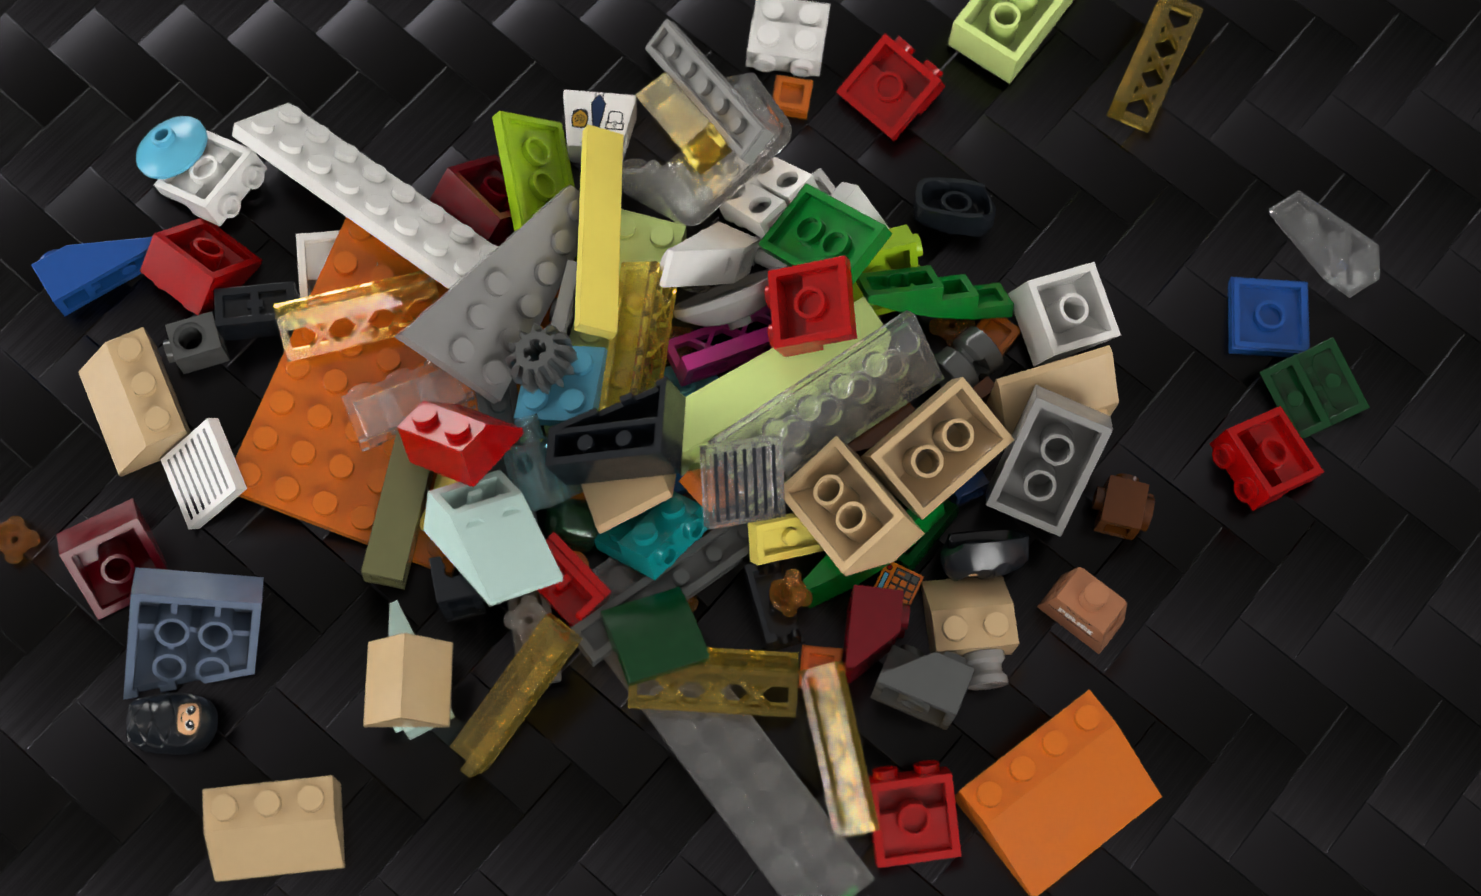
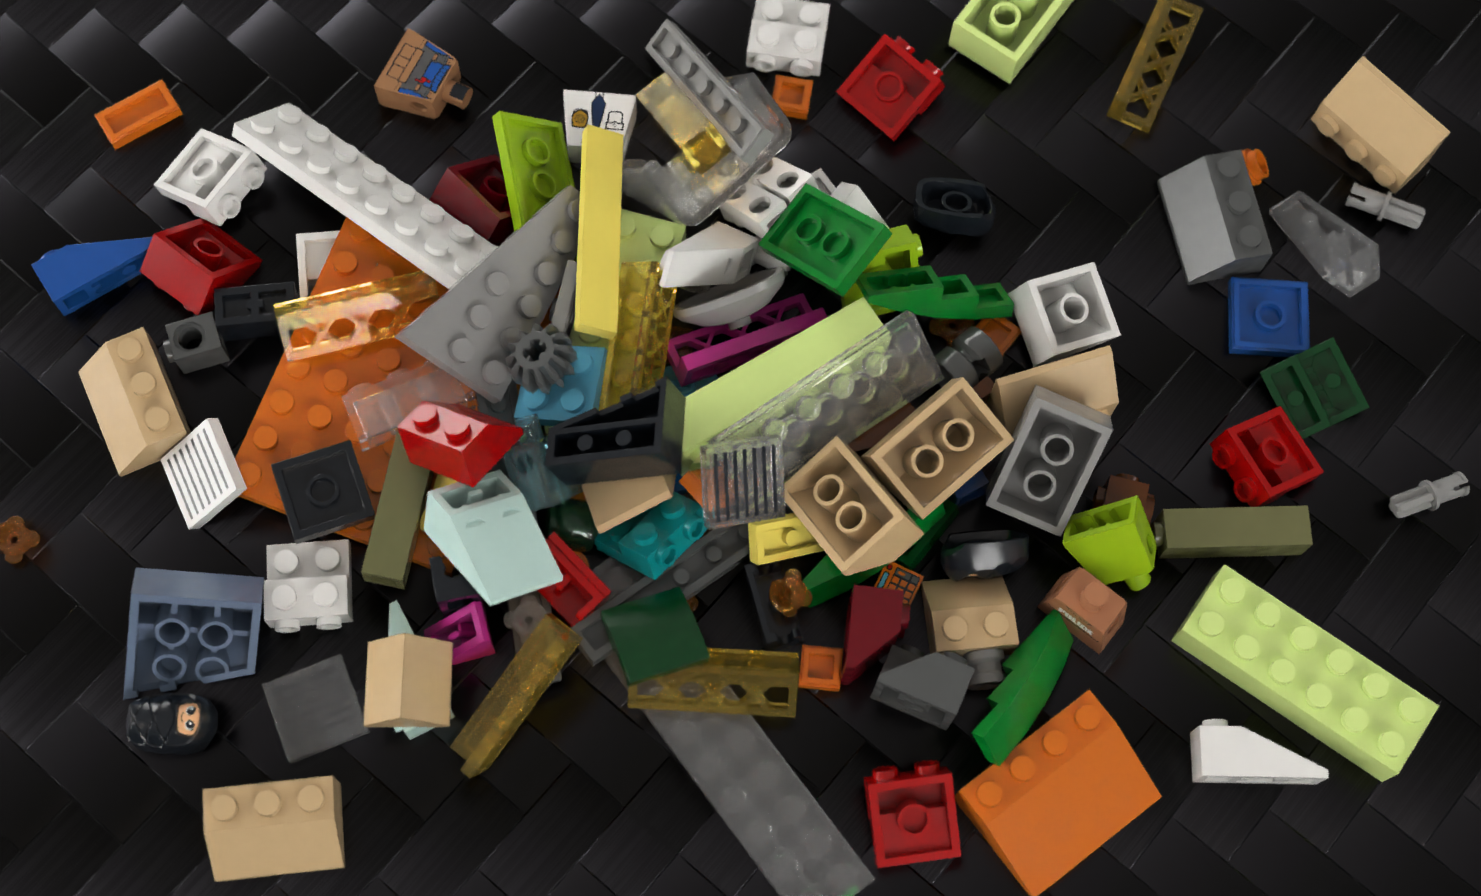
dark red slope [56,498,169,620] -> none
medium azure dish [136,116,208,179] -> none
red plate [764,255,857,357] -> none
clear yellow fence [798,661,880,839] -> none
none -> orange tile [94,79,183,150]
none -> clear tile [262,654,370,764]
none -> white plate [264,539,353,633]
none -> black tile [271,440,375,544]
none -> medium nougat torso [374,28,473,119]
none -> dark pink slope [423,601,496,665]
none -> green slope [972,609,1074,766]
none -> lime torso [1062,495,1157,591]
none -> olive brick [1150,505,1313,559]
none -> dark grey slope [1157,149,1273,285]
none -> yellowish green brick [1171,564,1439,782]
none -> white slope [1190,719,1329,785]
none -> orange plate [1242,149,1269,186]
none -> tan slope [1311,56,1450,194]
none -> light grey axle [1345,182,1425,229]
none -> light grey axle [1389,471,1470,518]

